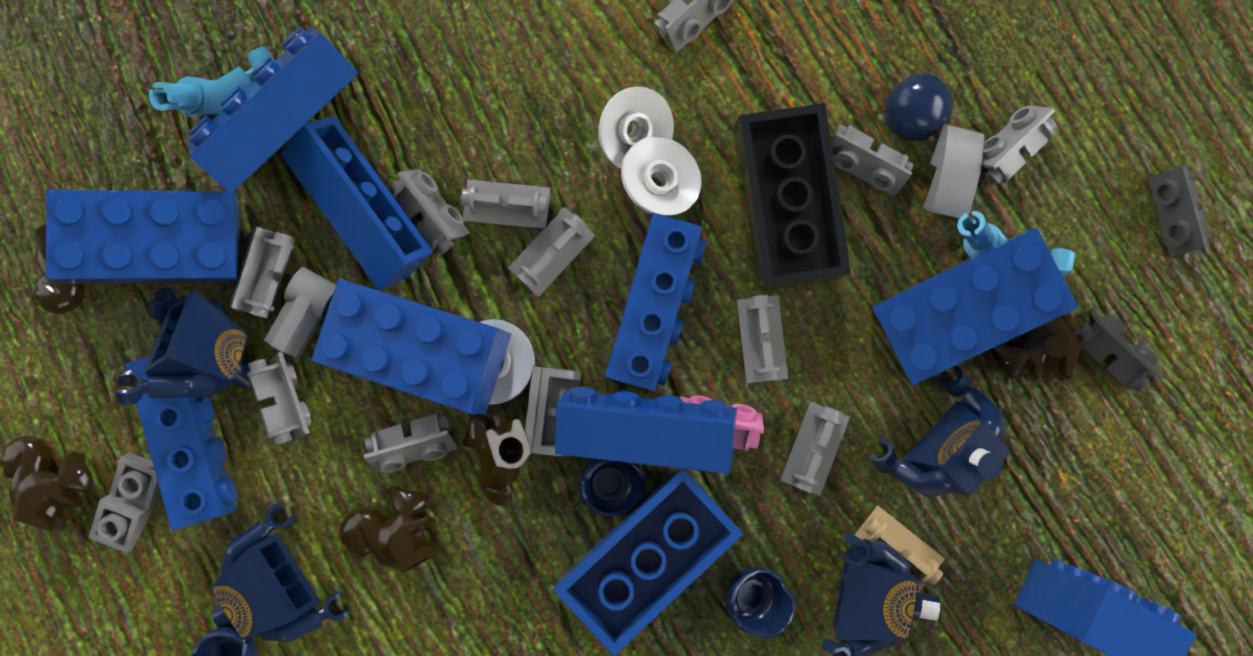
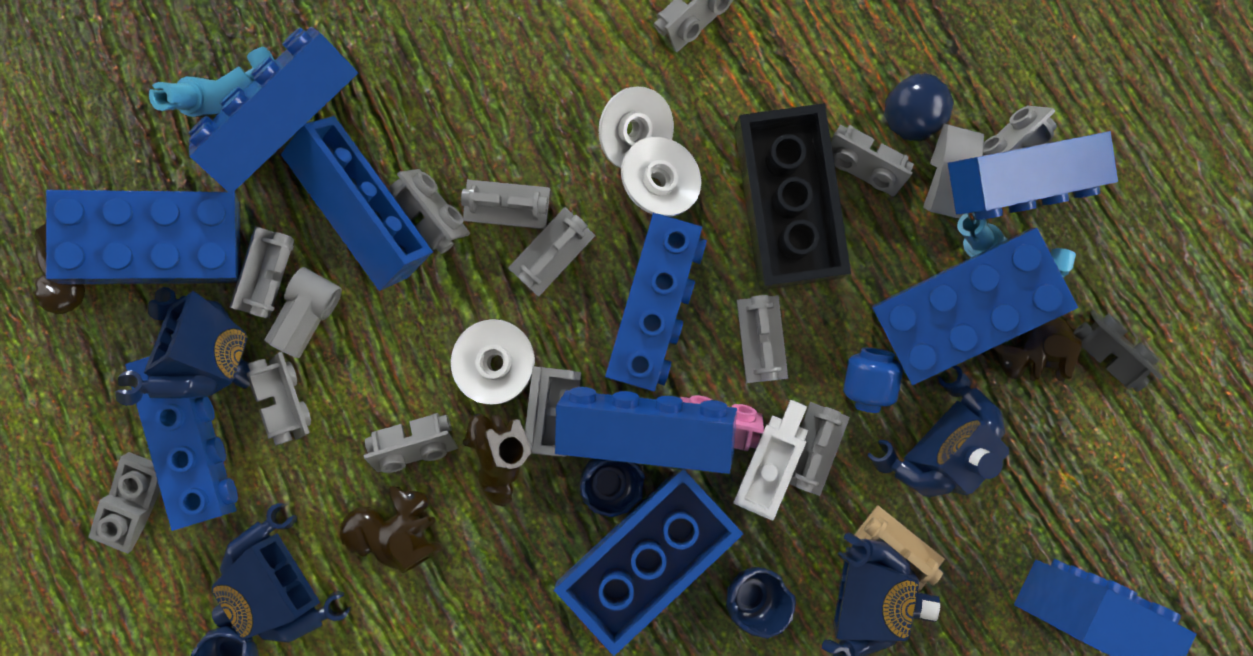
dark brown animal [0,436,93,531] -> none
blue brick [311,278,512,415] -> none
dark grey hinge [1148,165,1213,257] -> none
none -> white hinge [733,400,808,521]
none -> blue head [843,348,903,413]
none -> brick [948,131,1118,220]

